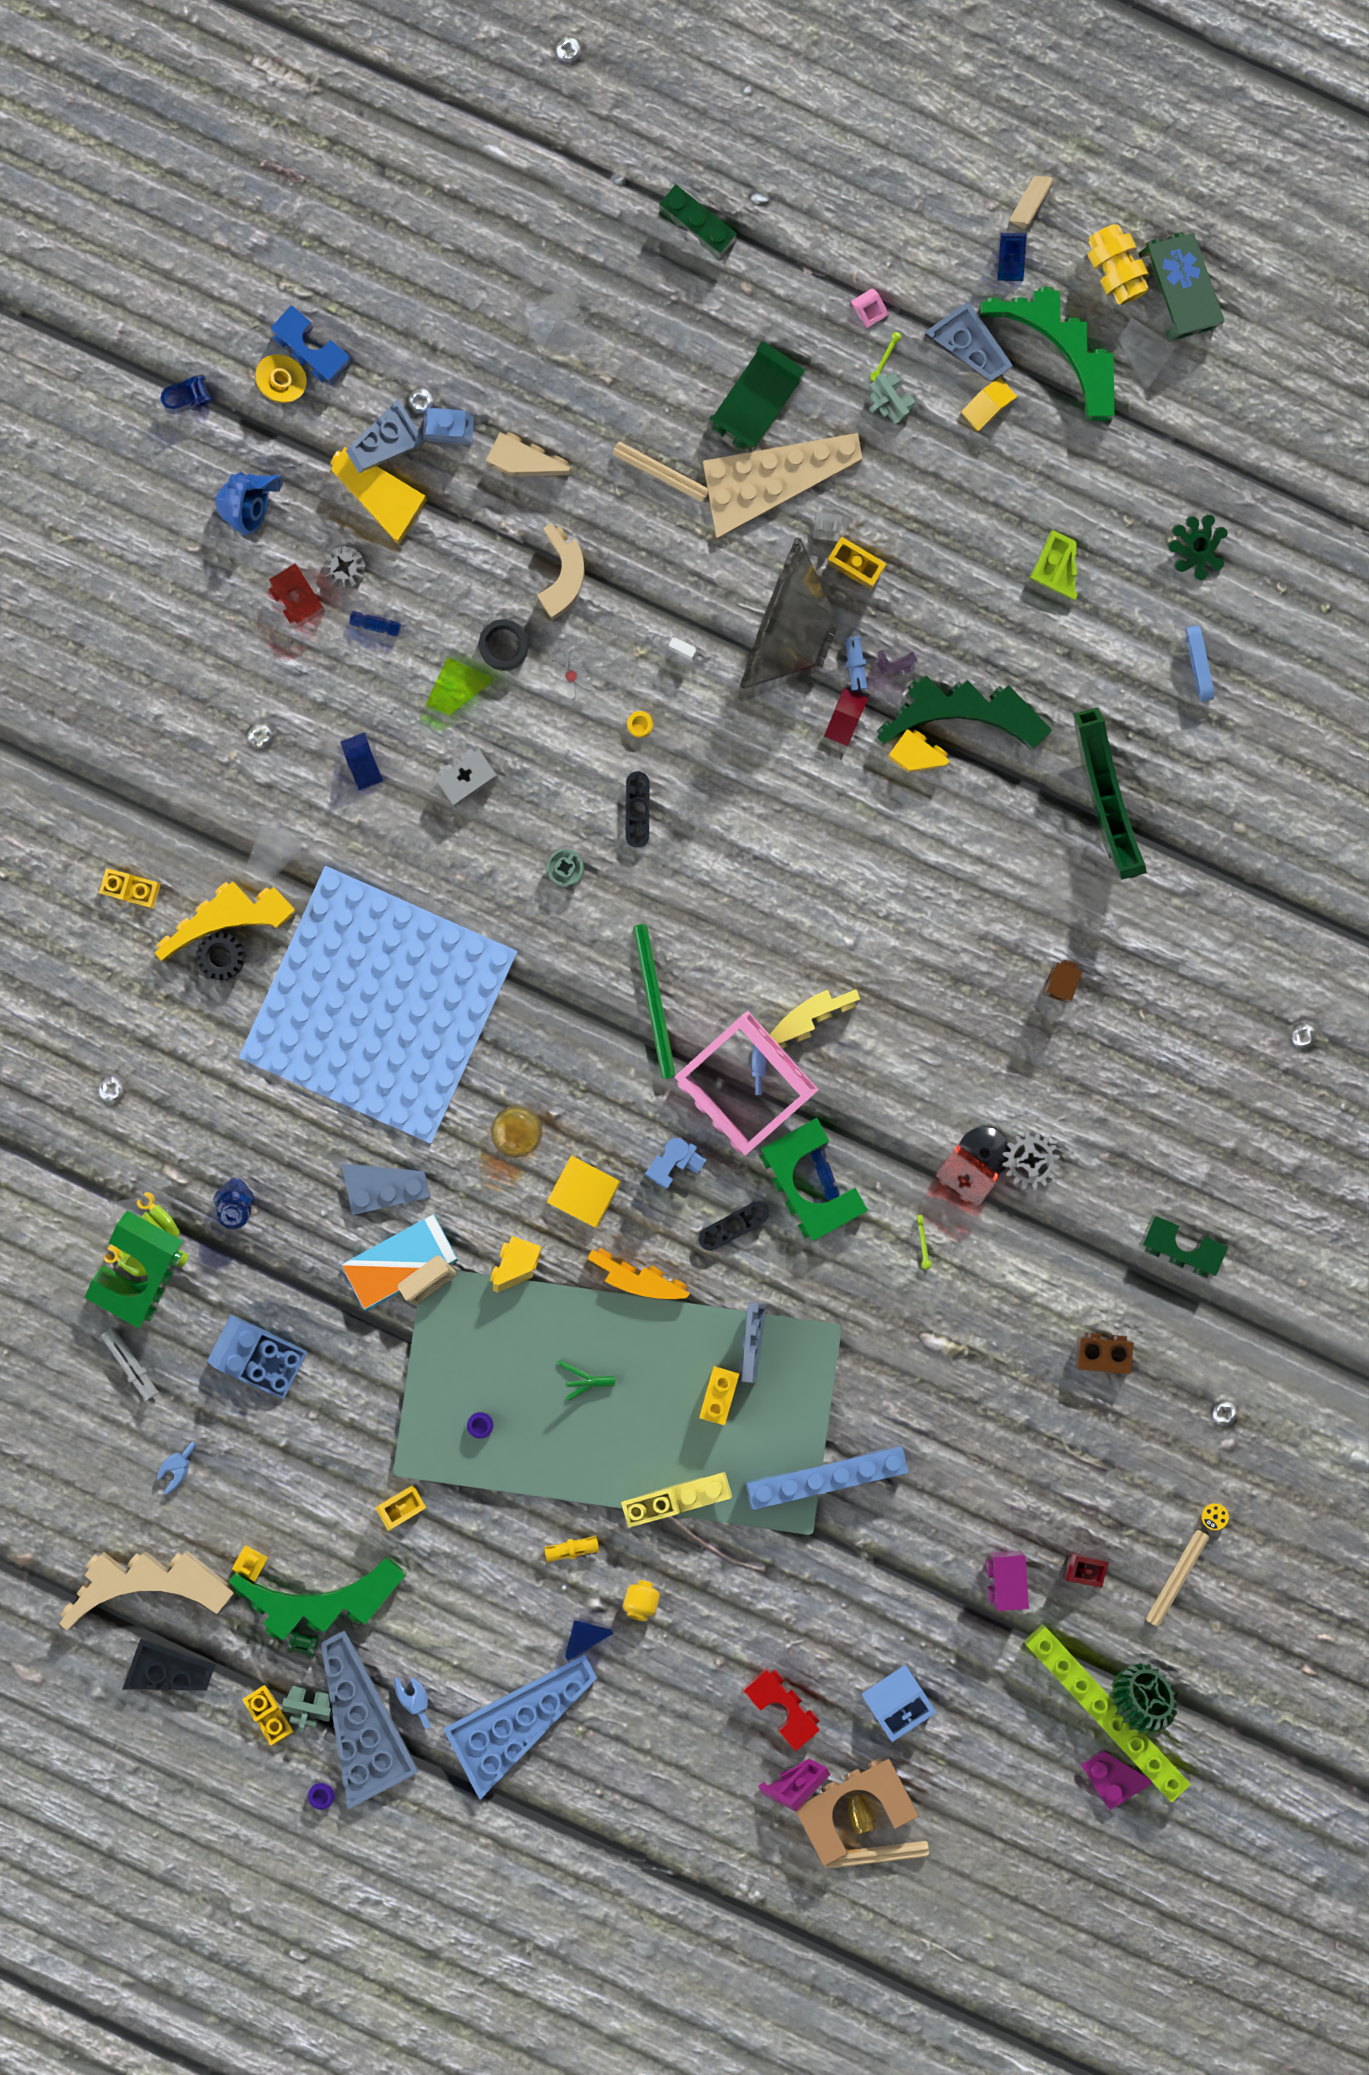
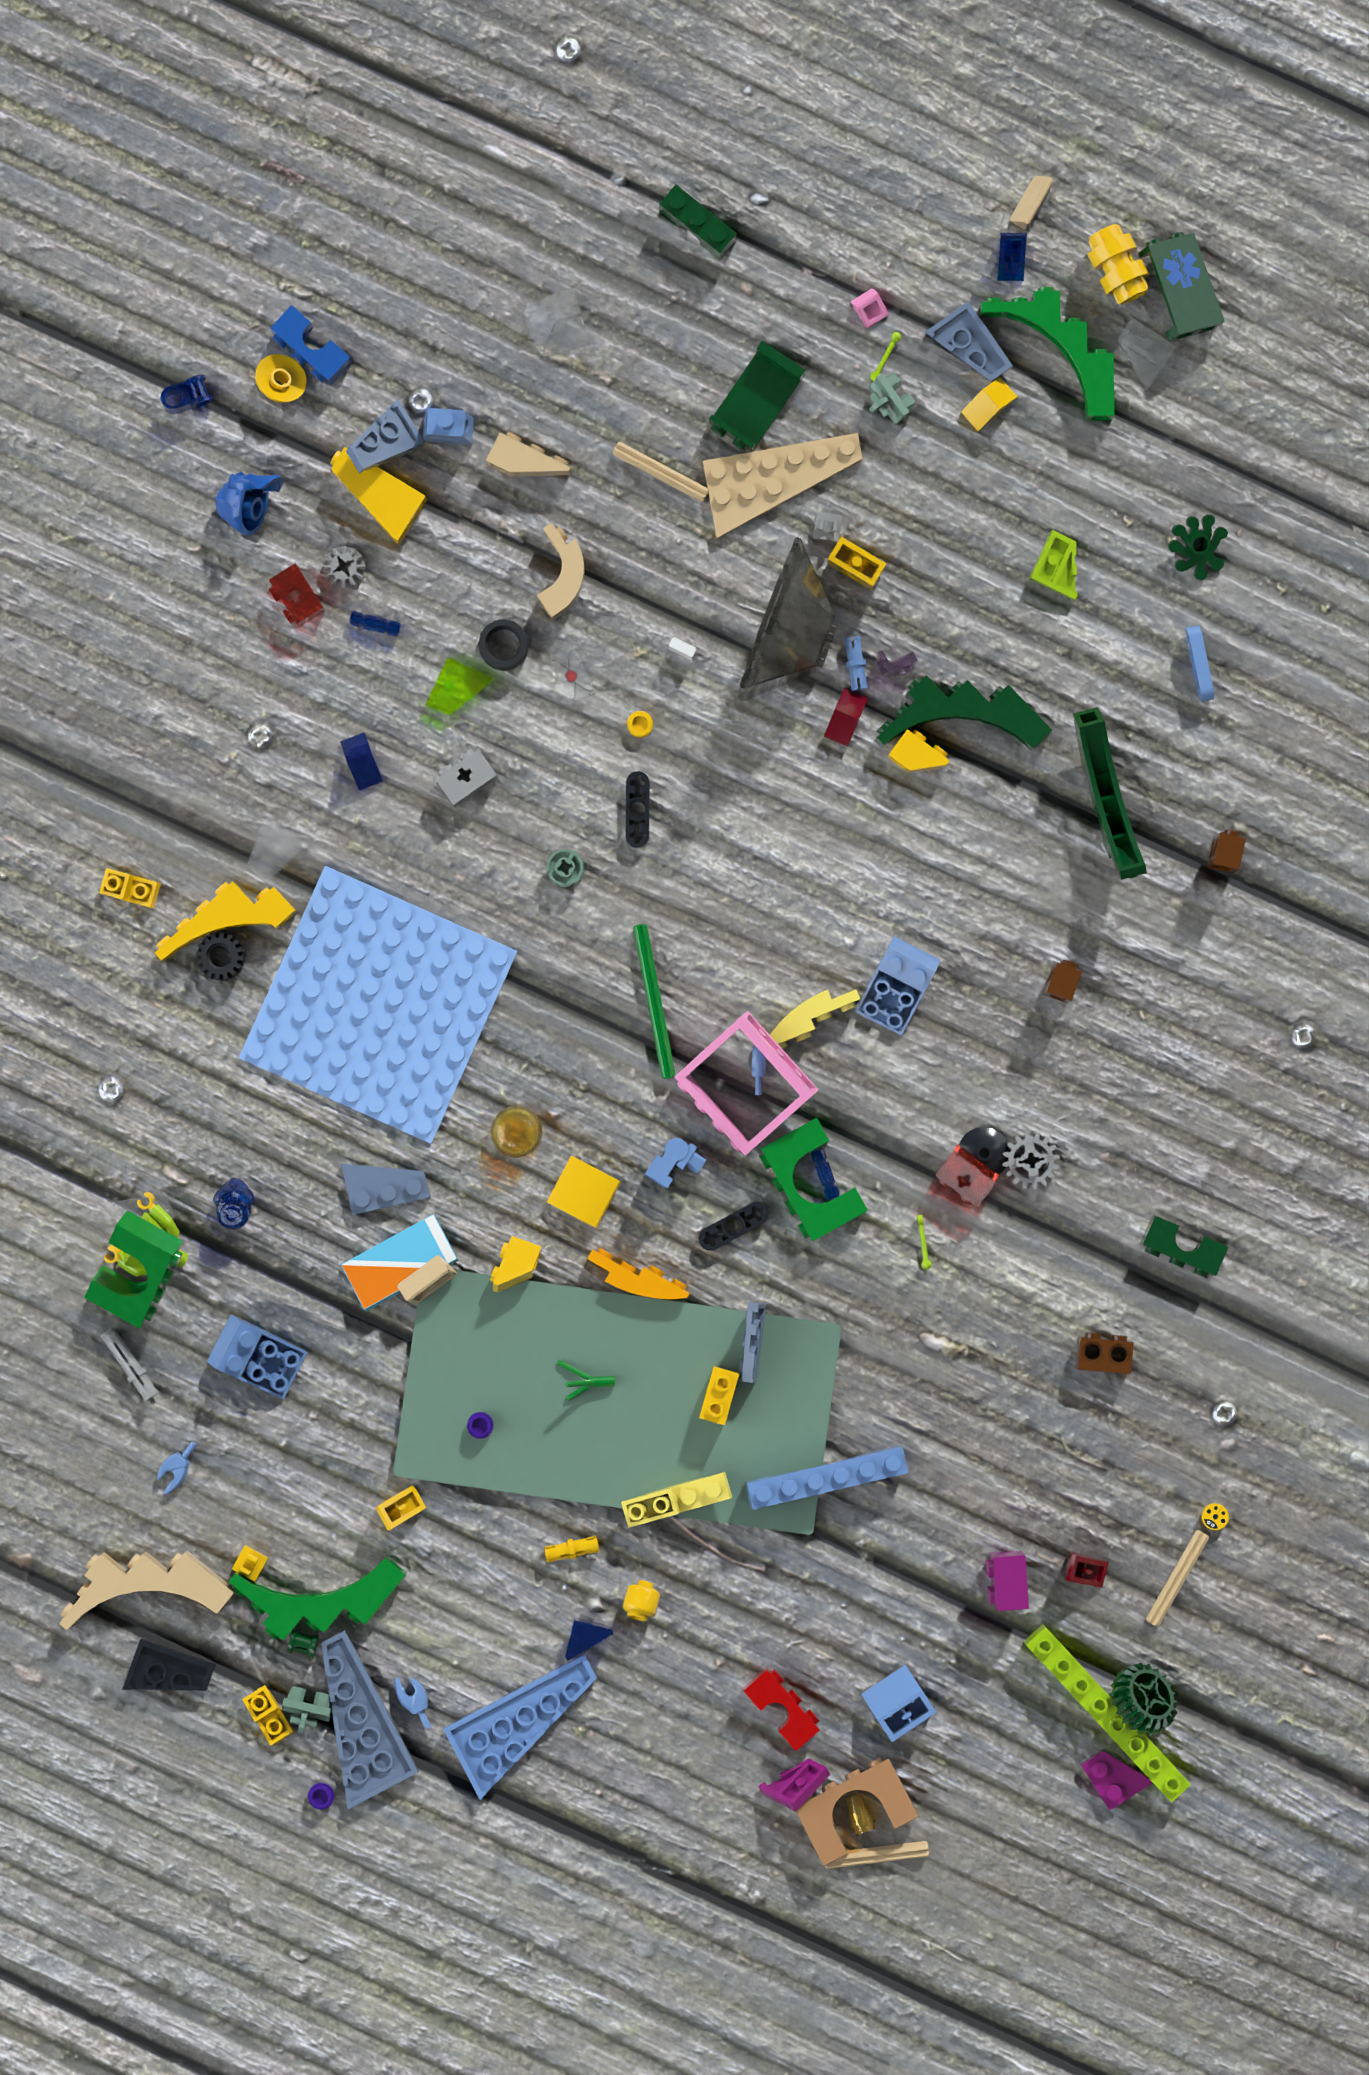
none -> medium blue slope [855,936,941,1036]
none -> reddish brown brick [1207,830,1246,874]

